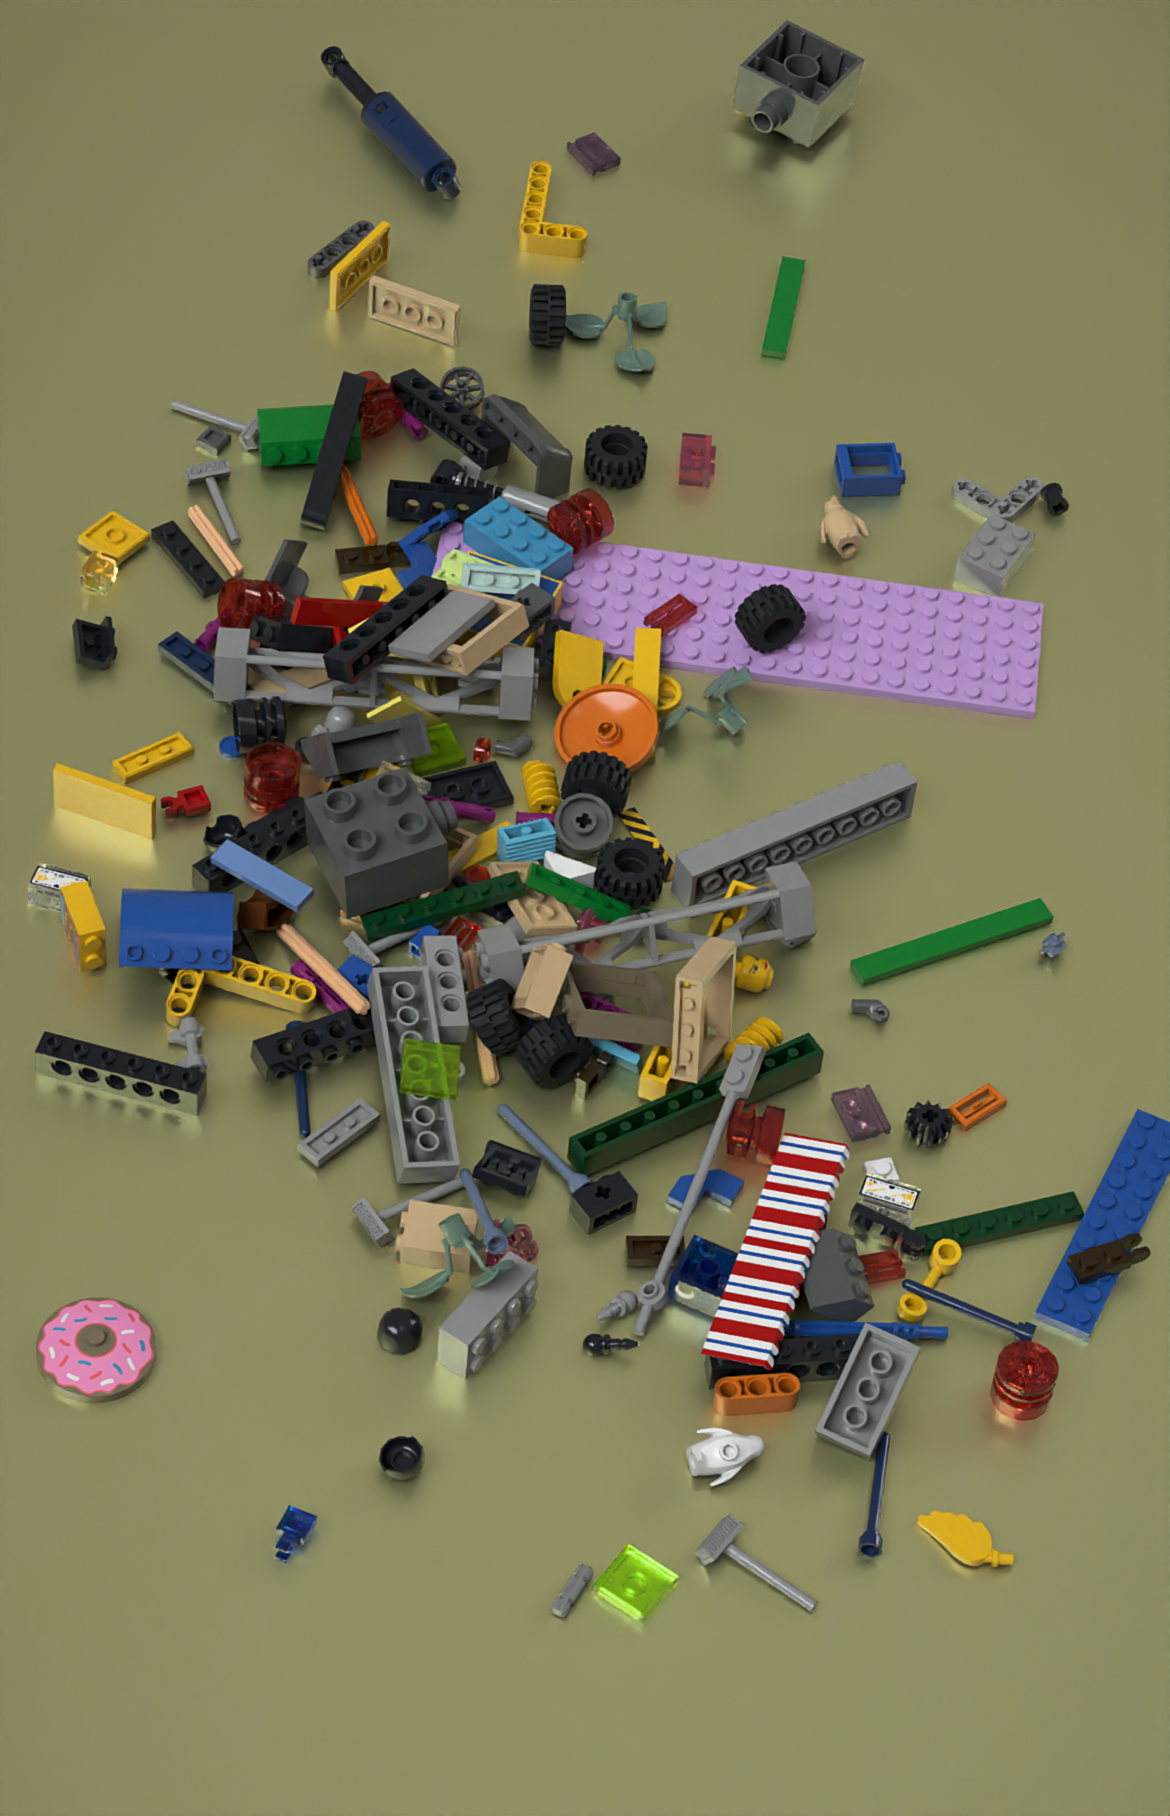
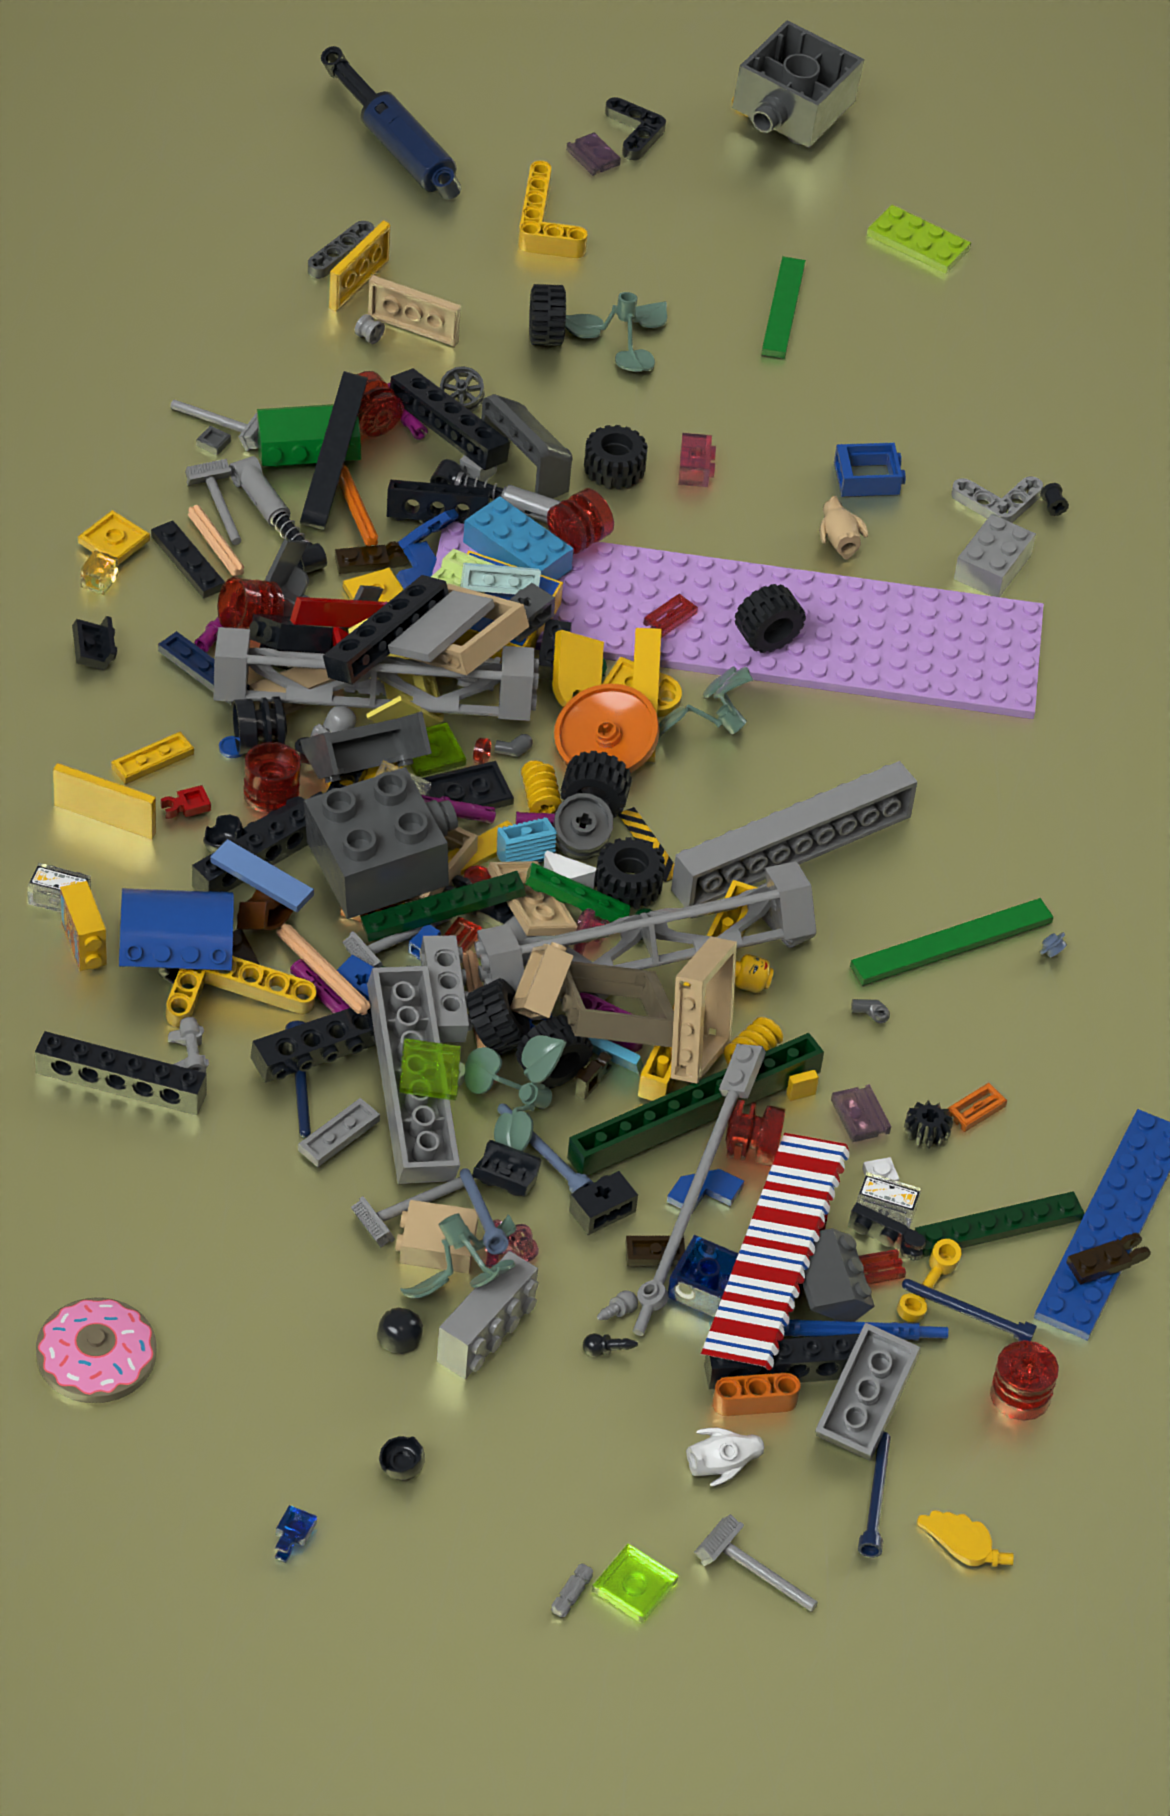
none -> piece [229,456,327,573]
none -> light grey wheel [355,314,385,344]
none -> sand green plant [464,1035,566,1151]
none -> black beam [605,97,666,160]
none -> yellow tile [786,1070,819,1101]
none -> lime plate [867,205,971,274]

